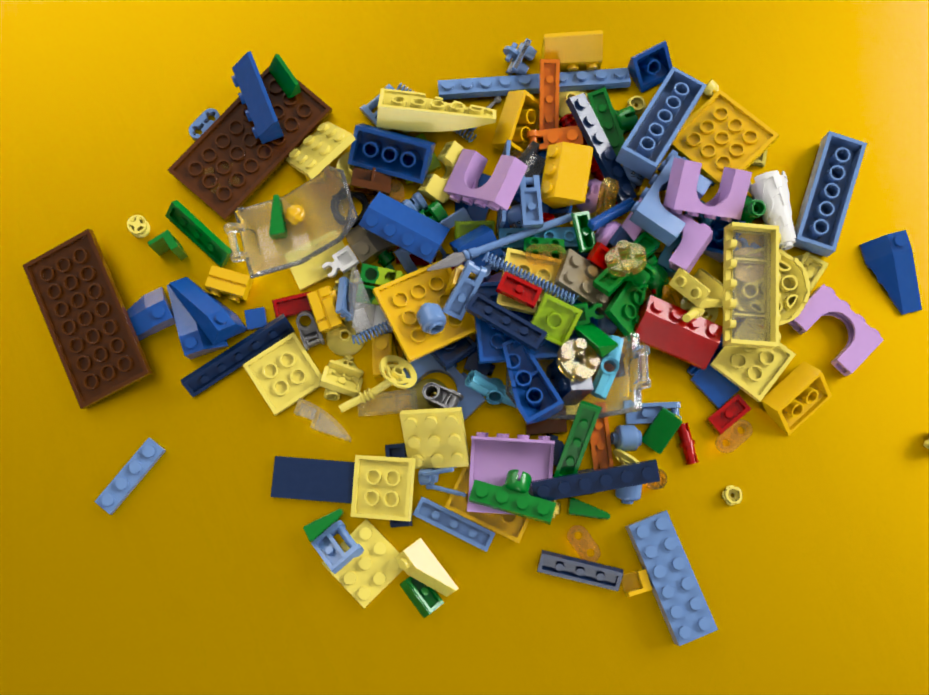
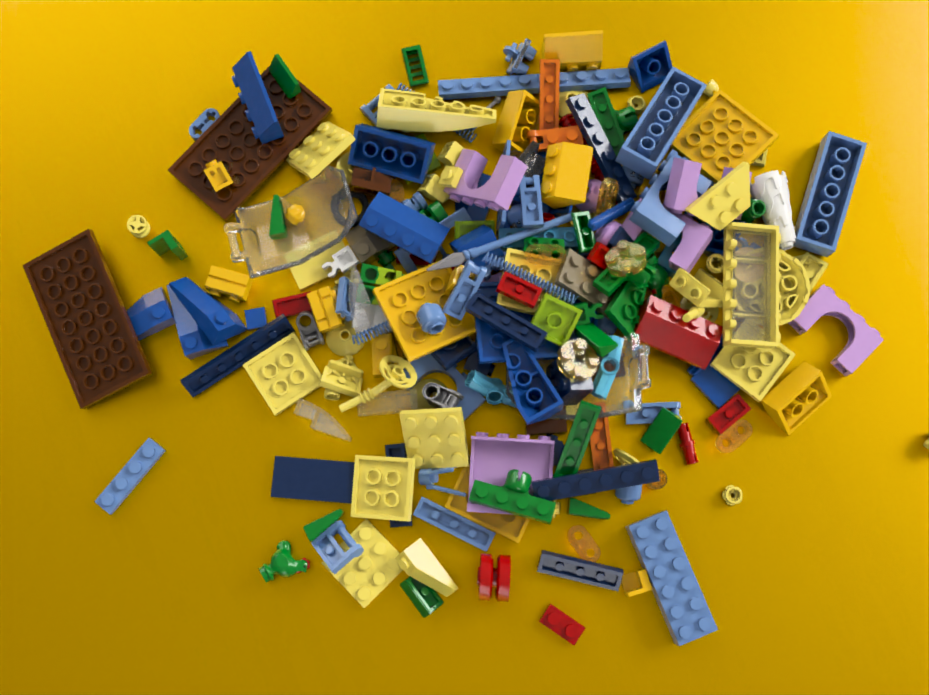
green plate [165,200,233,267] -> none
medium blue head [610,425,642,451] -> none
blue wedge [859,230,922,315] -> none
none -> yellow bracket [204,159,233,192]
none -> green animal [258,540,310,583]
none -> green slope [401,45,429,87]
none -> light yellow plate [438,166,464,189]
none -> red wheel [477,553,511,602]
none -> red plate [539,604,585,645]
none -> light yellow wing [685,161,751,231]
none -> light yellow cone [705,254,723,274]

